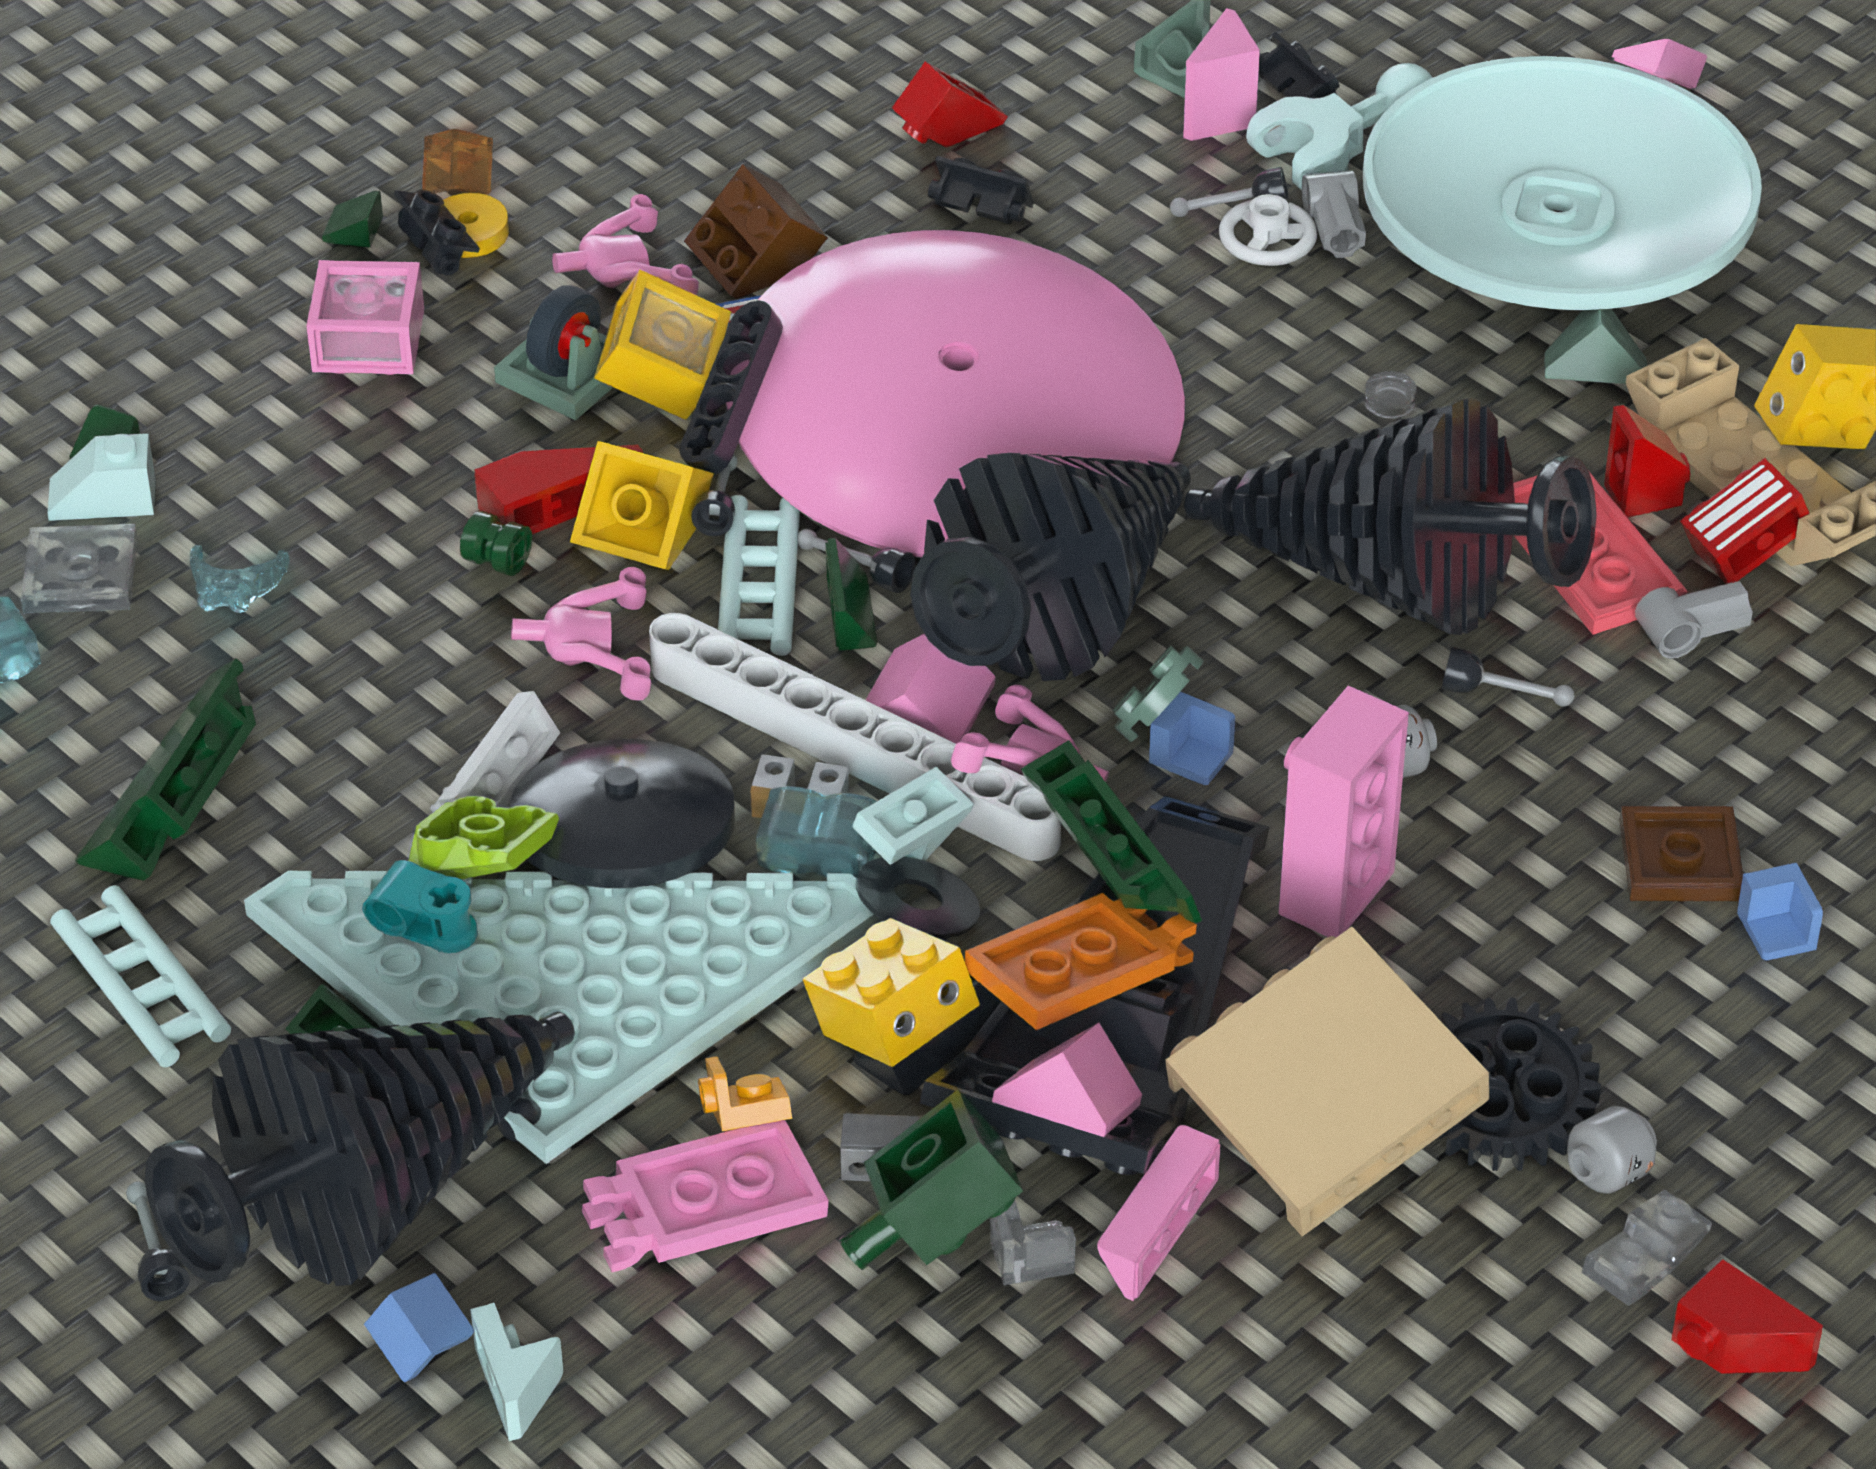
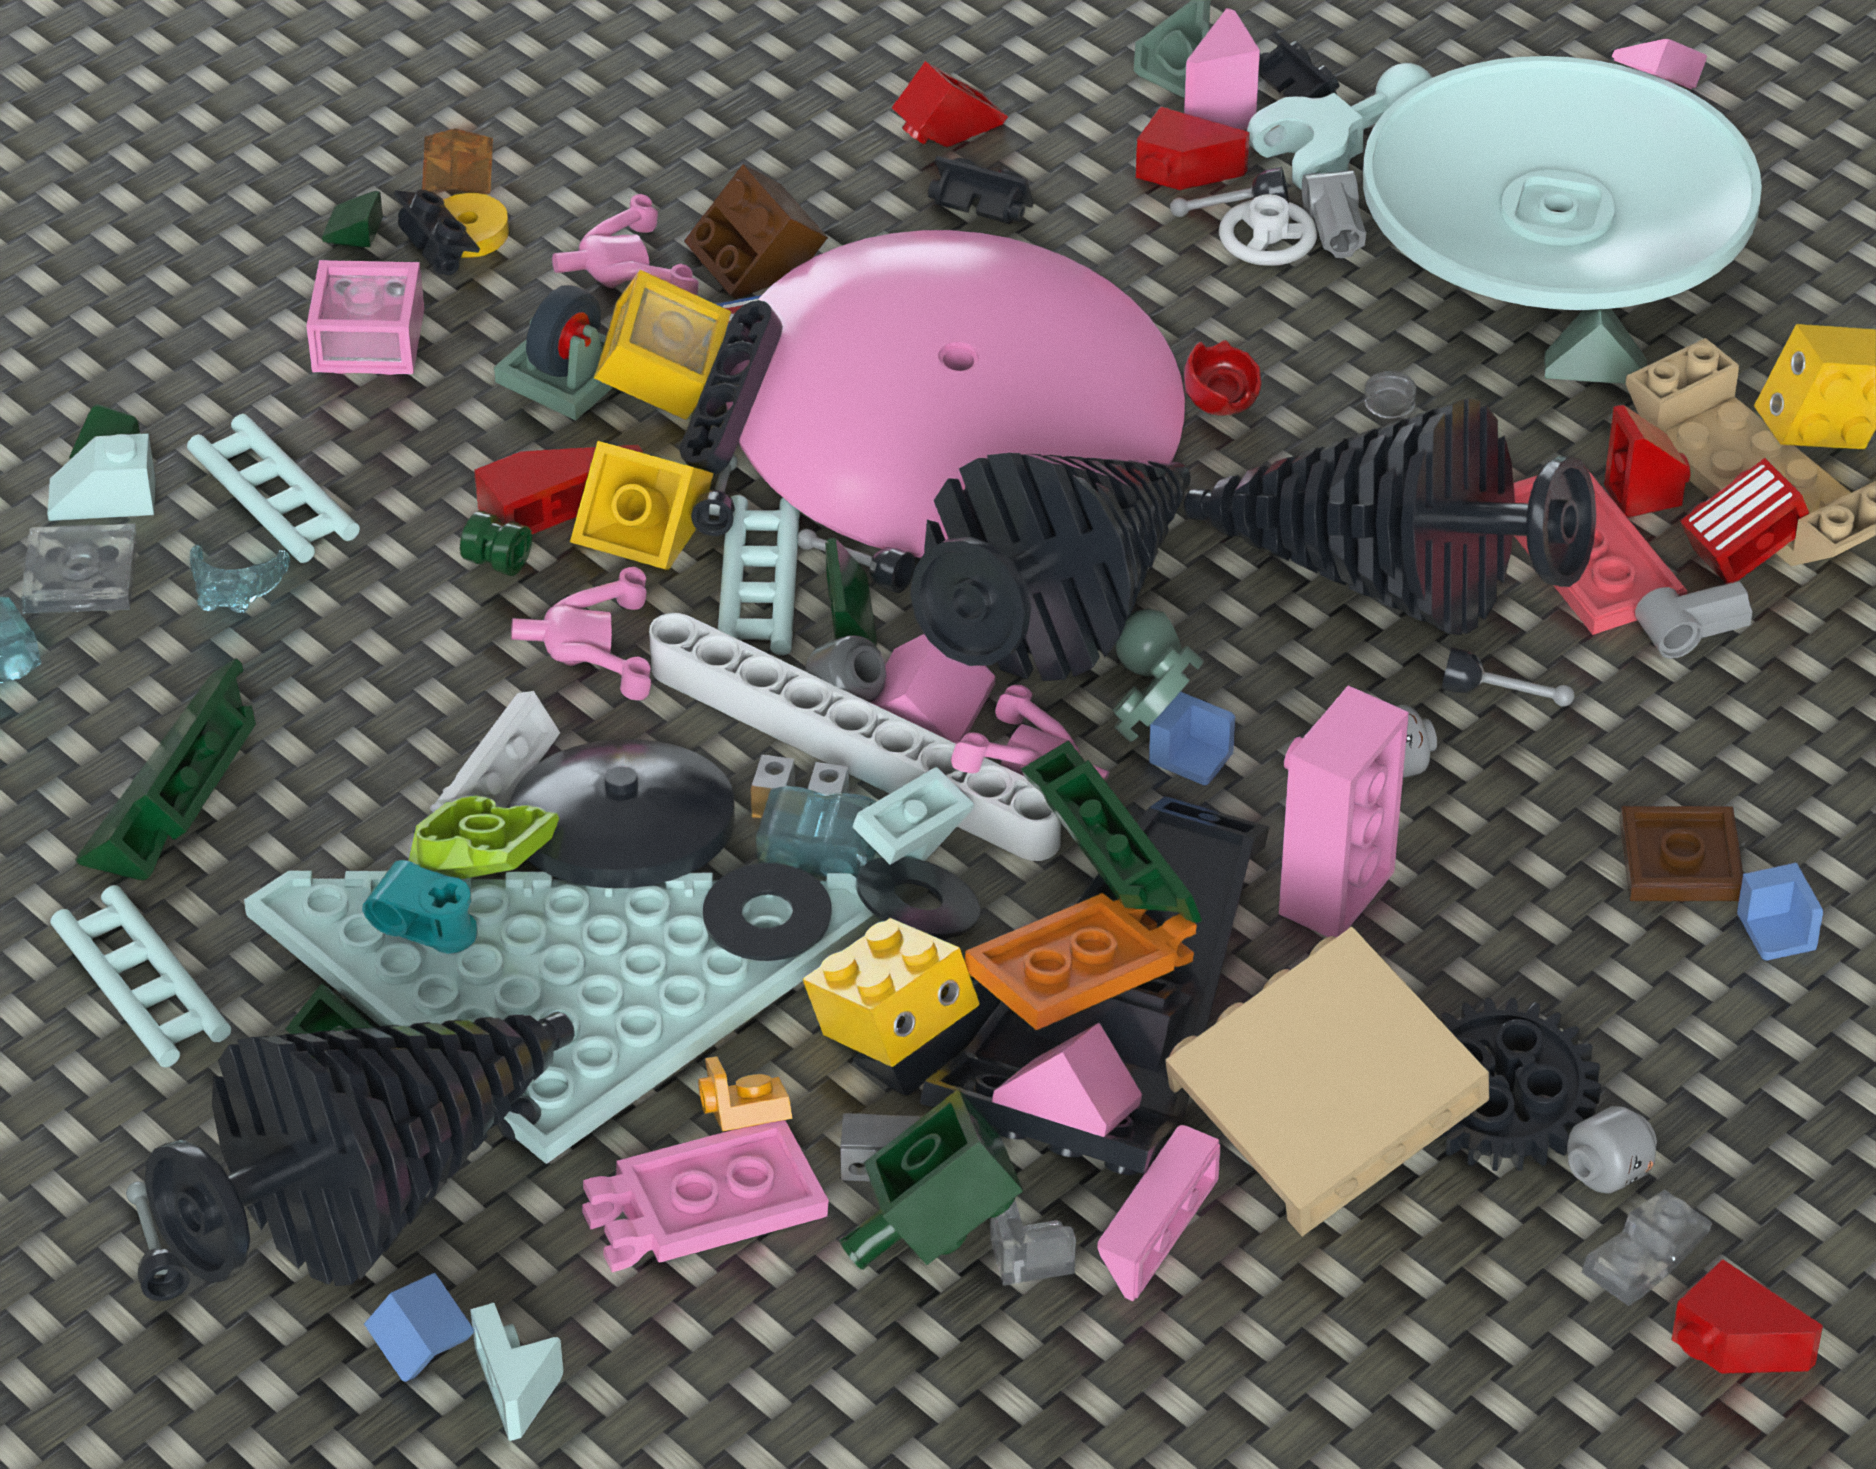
none -> light aqua bar [187,414,360,563]
none -> black gear [703,863,832,961]
none -> dark grey head [805,636,886,702]
none -> sand green piece [1115,608,1182,677]
none -> red slope [1136,106,1250,190]
none -> red hair [1184,340,1262,416]

